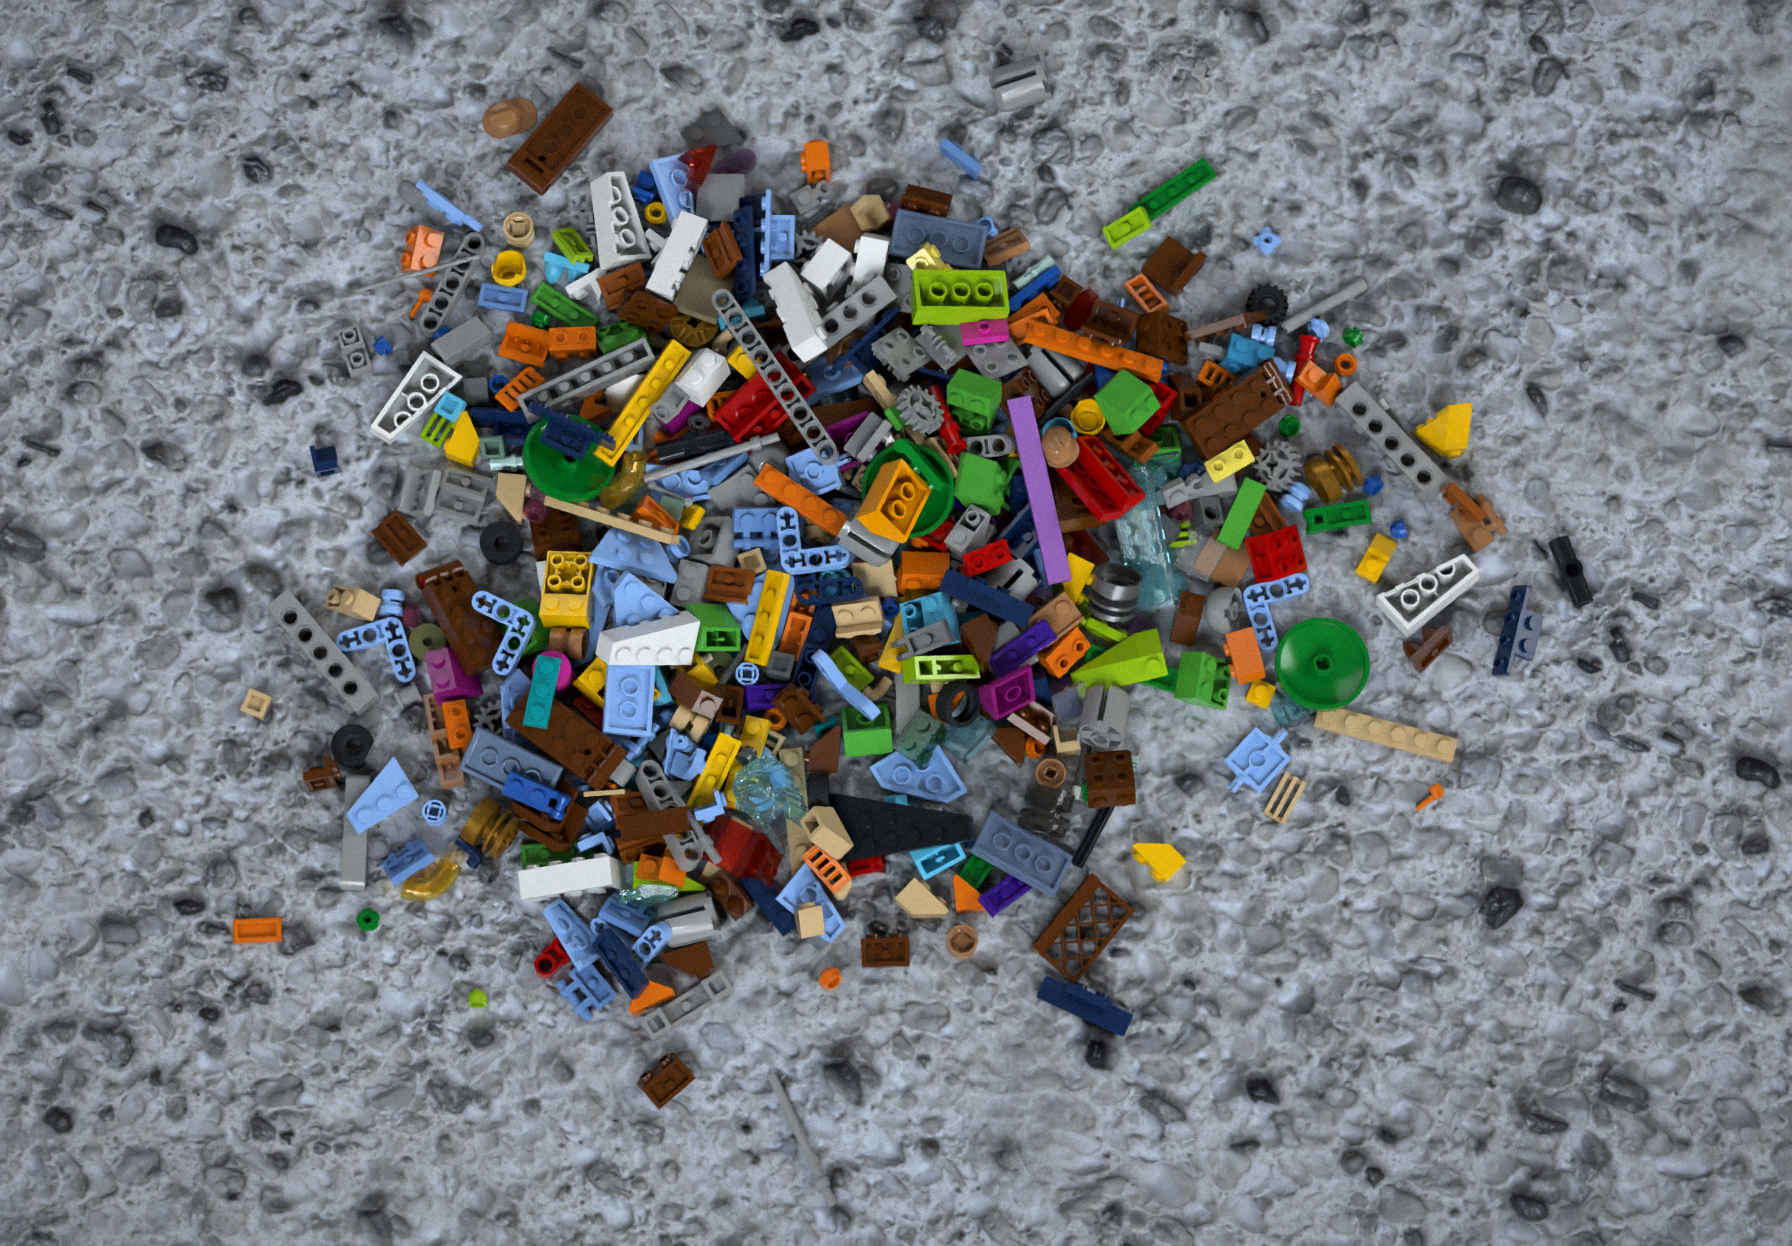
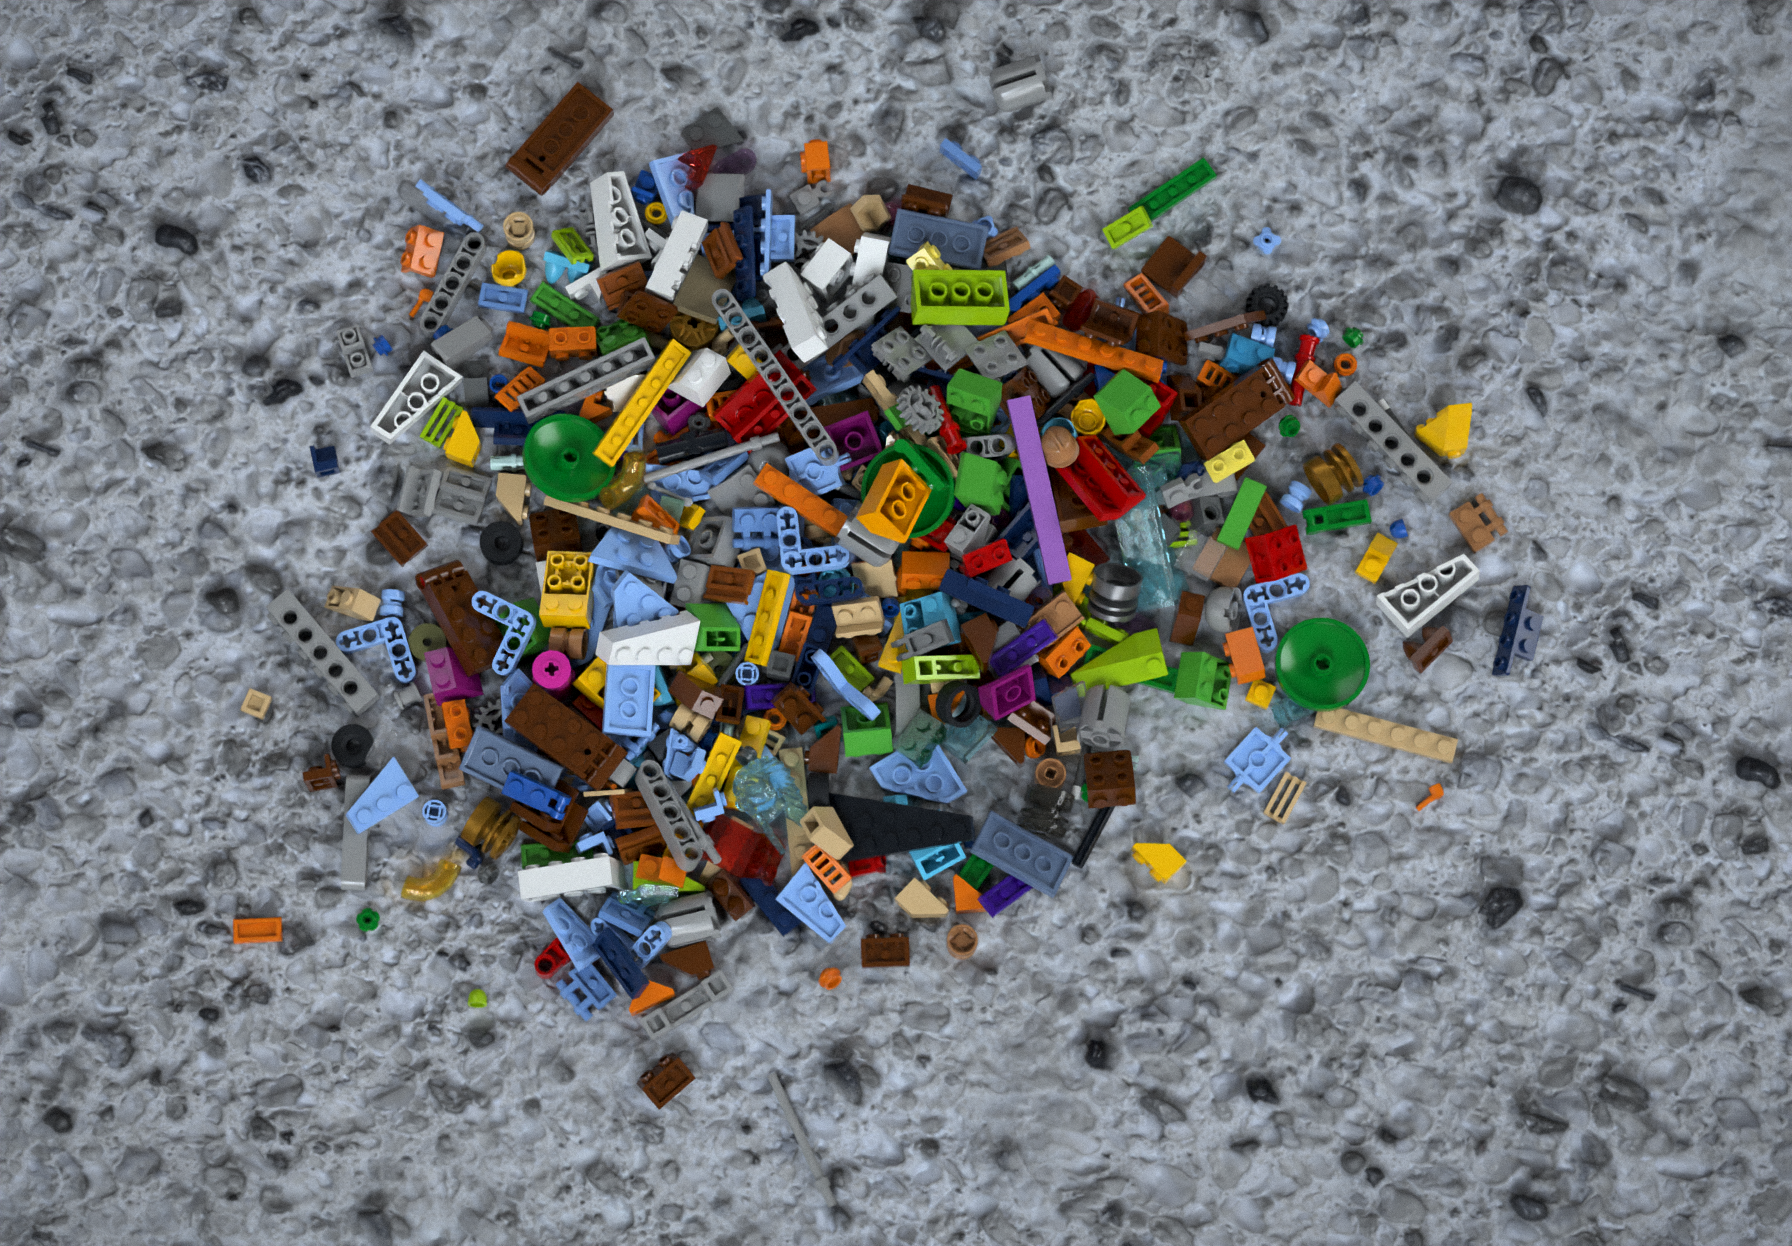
light grey axle [356,254,481,293] -> none
medium blue plate [380,837,435,886] -> none
clear pink tile [403,603,420,628] -> none
medium azure tile [434,391,467,424] -> none
sand green slope [479,435,508,459] -> none
medium nougat piece [482,98,537,139] -> none
clear pink tile [523,499,548,523] -> none
teal plate [523,655,562,730] -> none
dark blue bracket [528,401,616,462] -> none
reddish brown tile [619,806,692,842] -> none
light grey bracket [649,382,690,424] -> none
tan slope [793,901,825,939] -> none
light grey bracket [843,412,892,463] -> none
dark pink plate [960,318,1009,346] -> none
reddish brown fence [1029,873,1135,983] -> none
dark blue bracket [1036,976,1133,1037] -> none
light grey gear [1253,440,1303,492] -> none
light grey piece [1281,277,1368,334] -> none
dark orange plate [1439,482,1487,523] -> none
black piece [1548,535,1594,608] -> none

